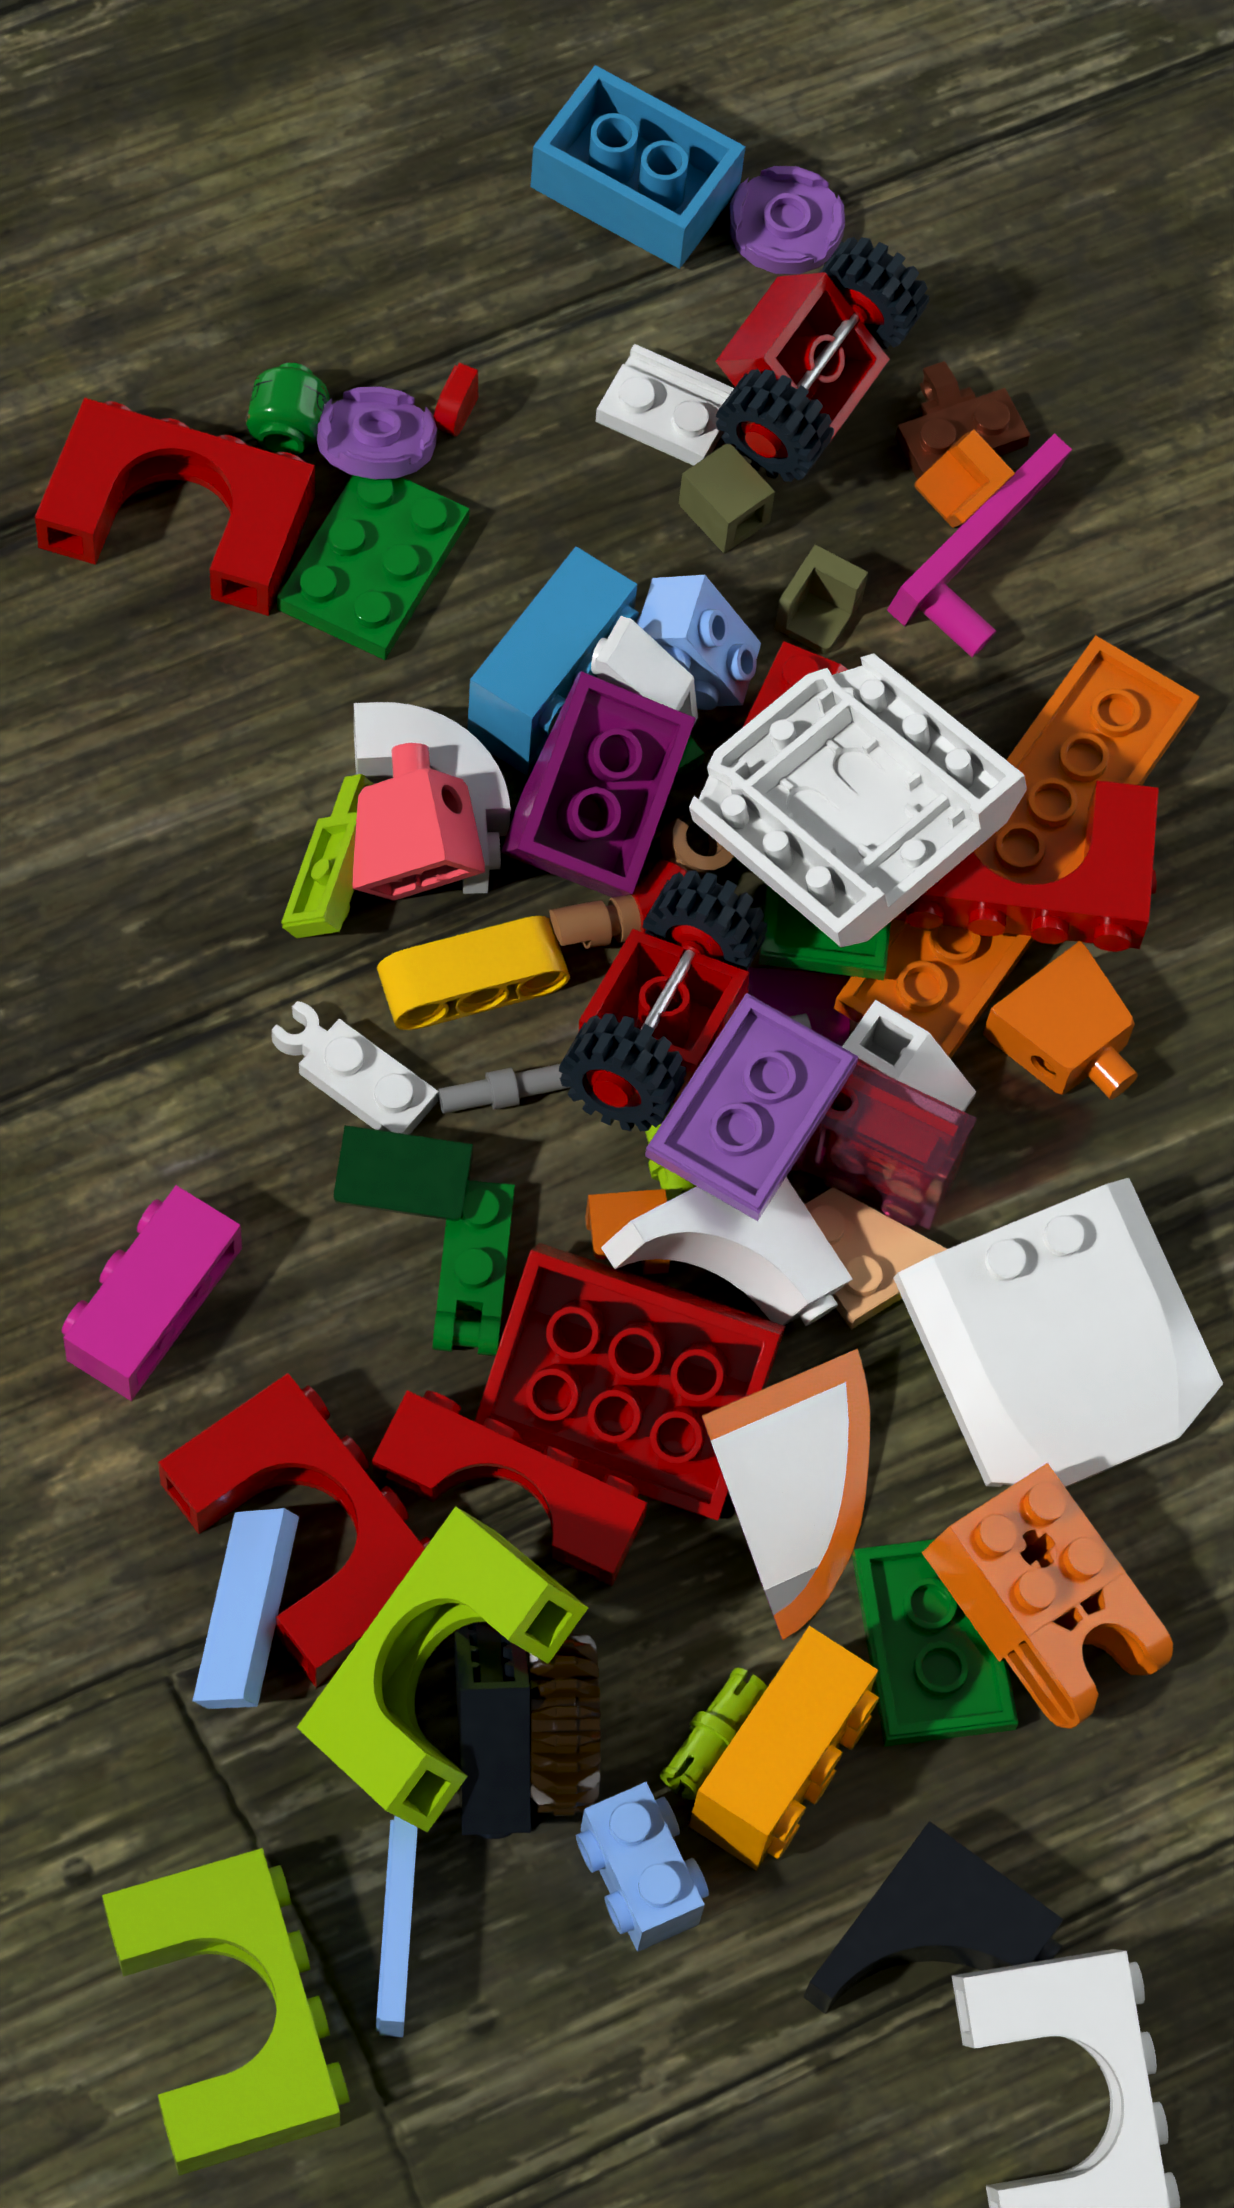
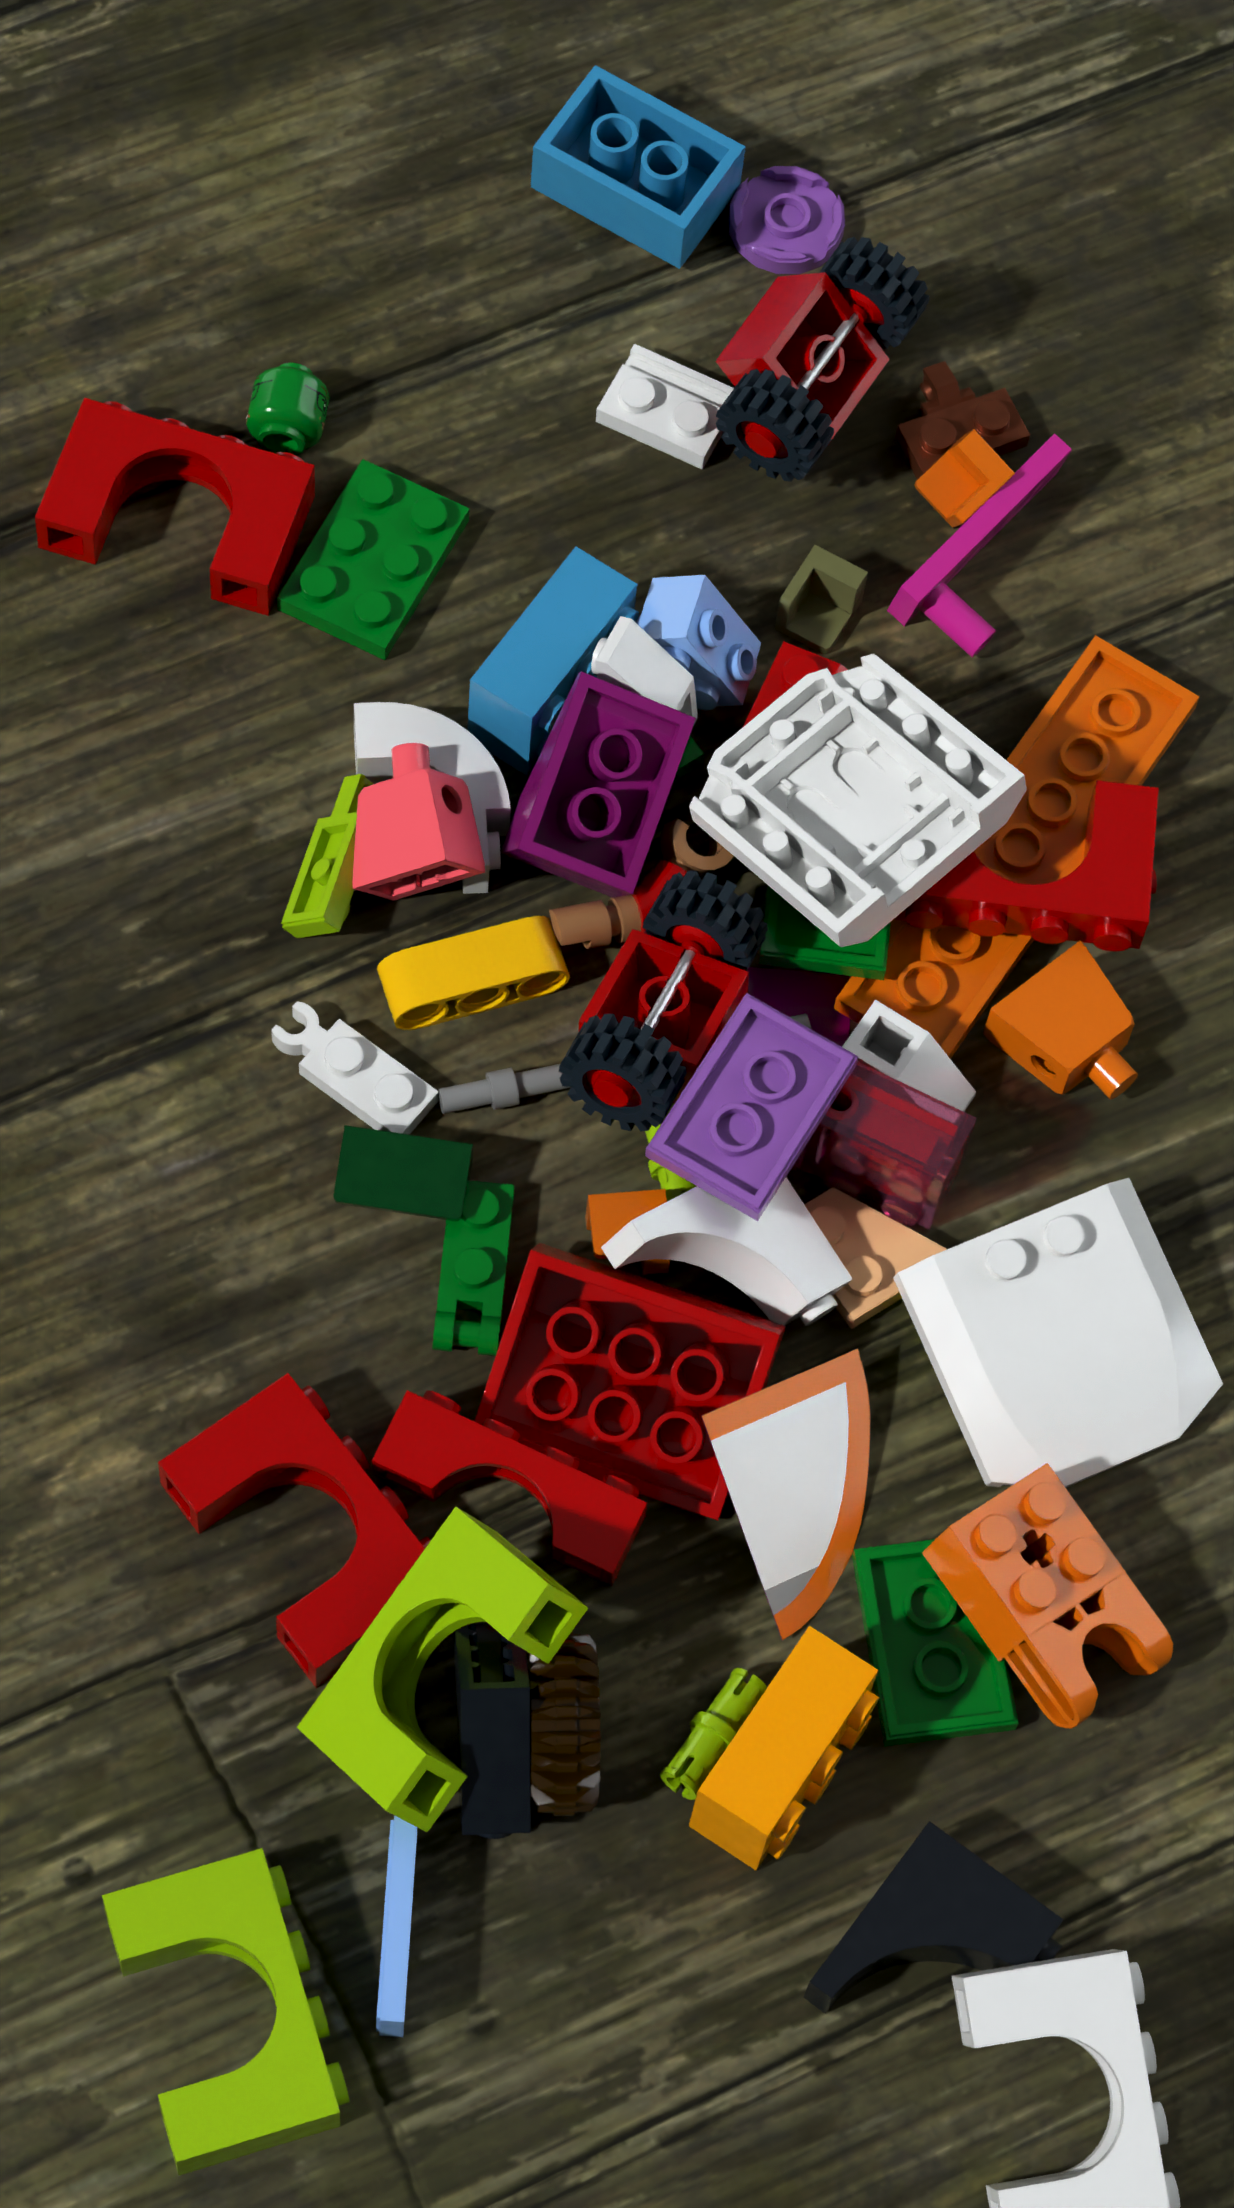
dark pink brick [62,1185,242,1401] -> none
light blue tile [193,1508,299,1709] -> none
medium lavender tile [317,386,437,479] -> none
red tile [433,363,479,437] -> none
light blue brick [576,1782,709,1952] -> none
olive panel [679,444,775,554] -> none

